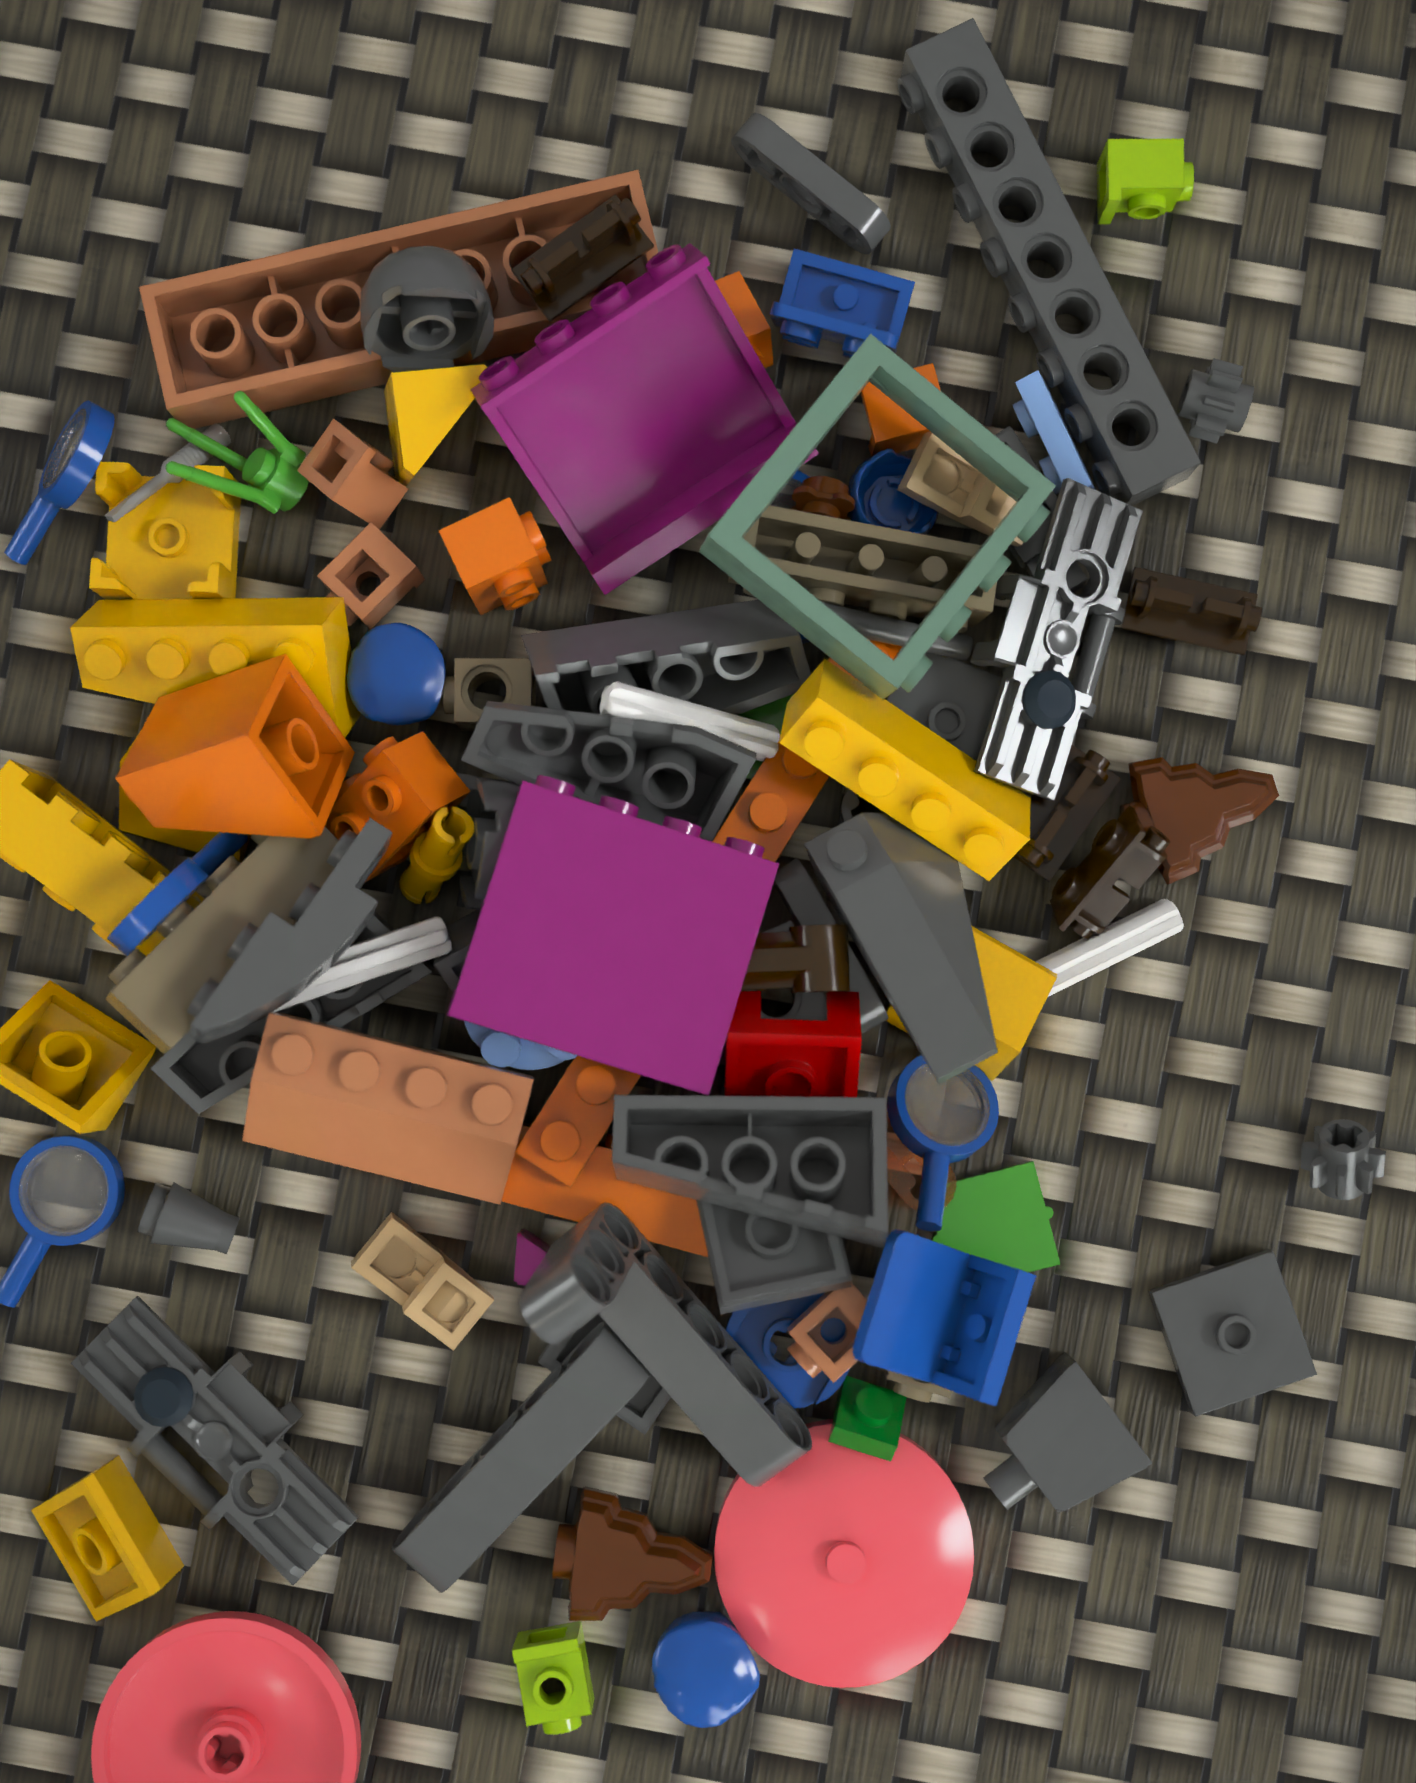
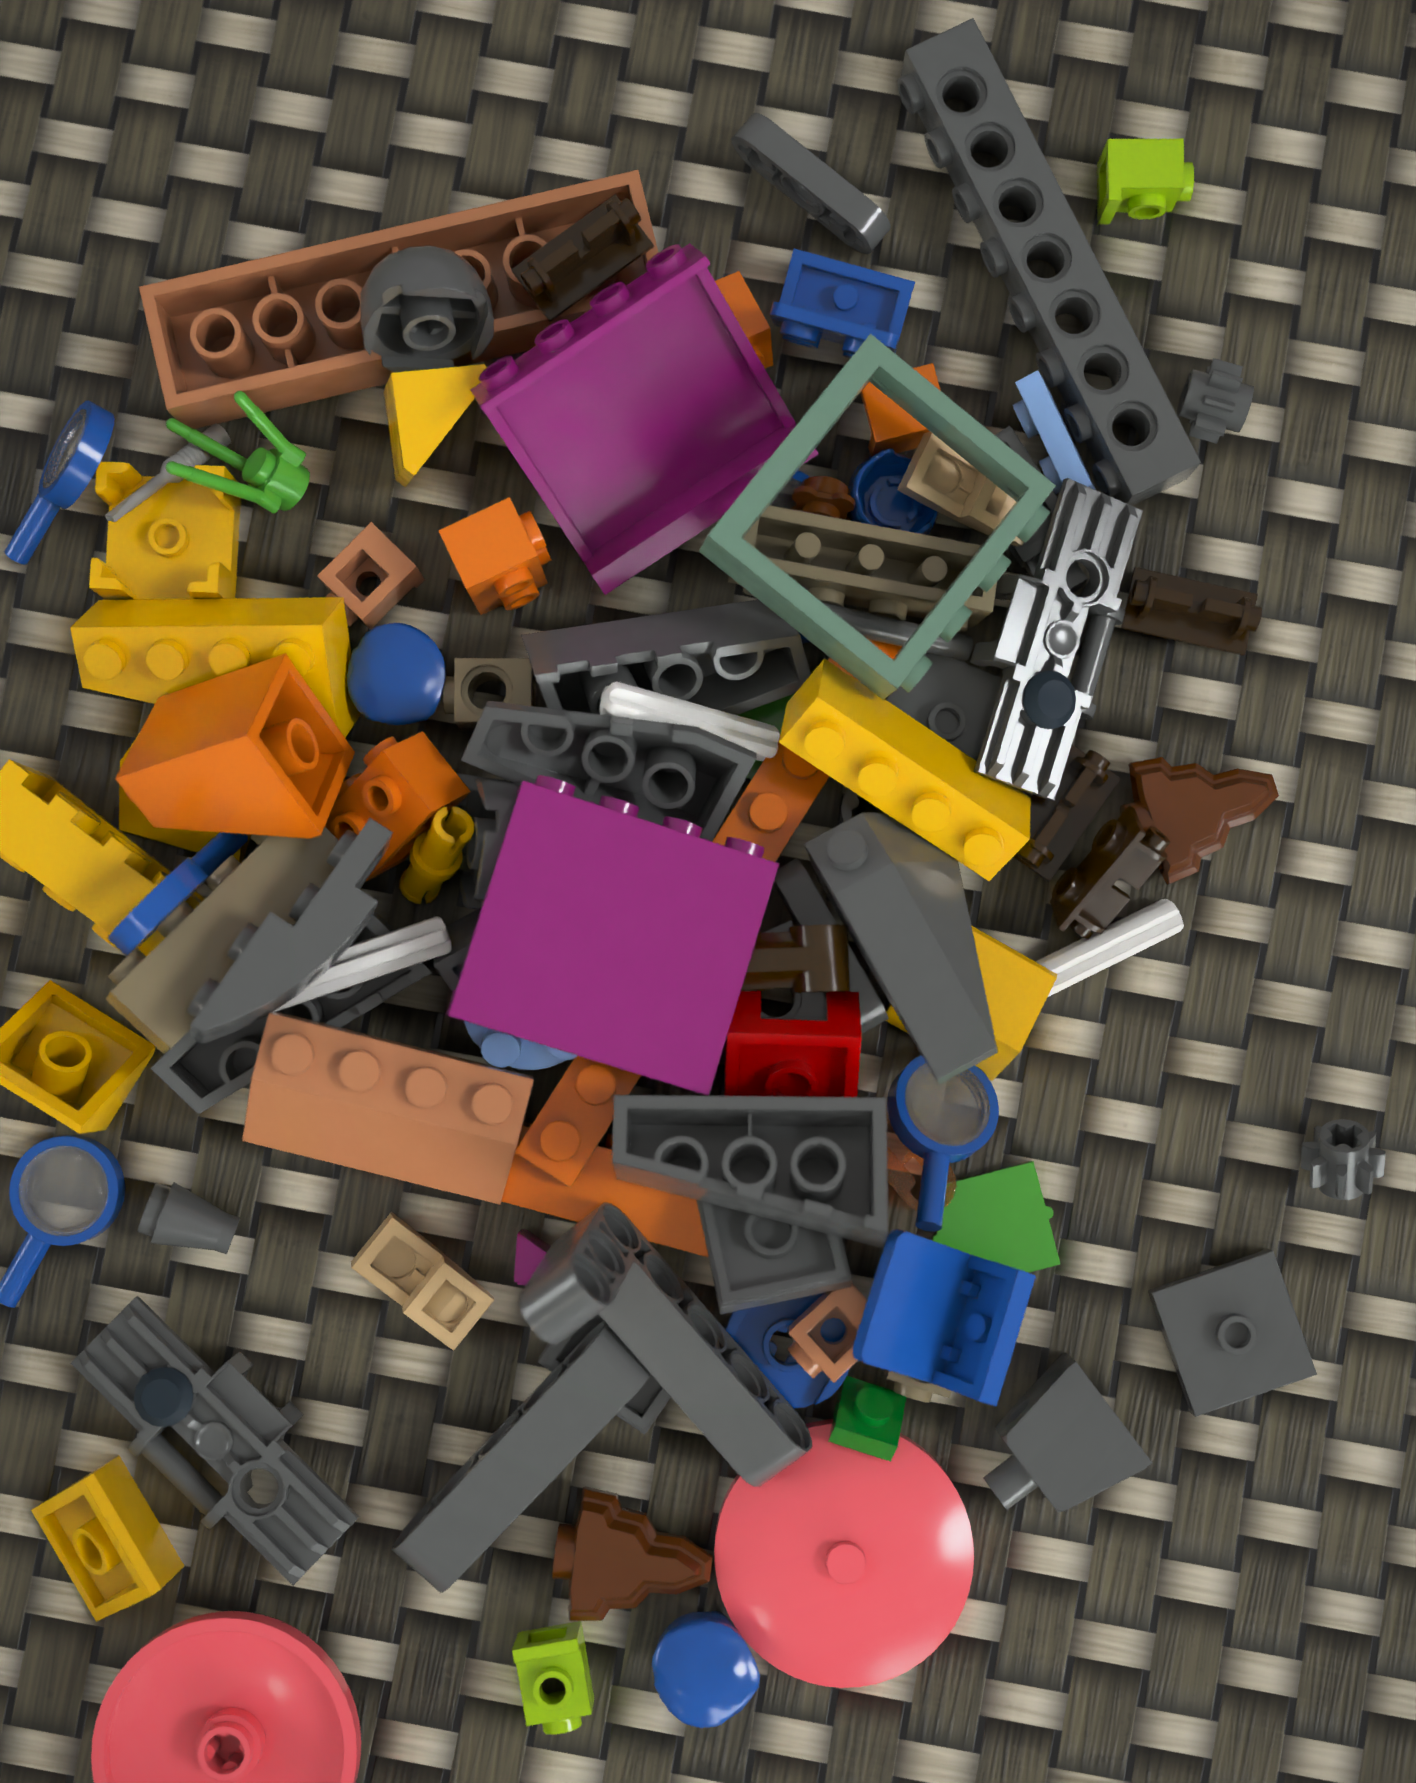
nougat brick [297,419,408,530] -> none

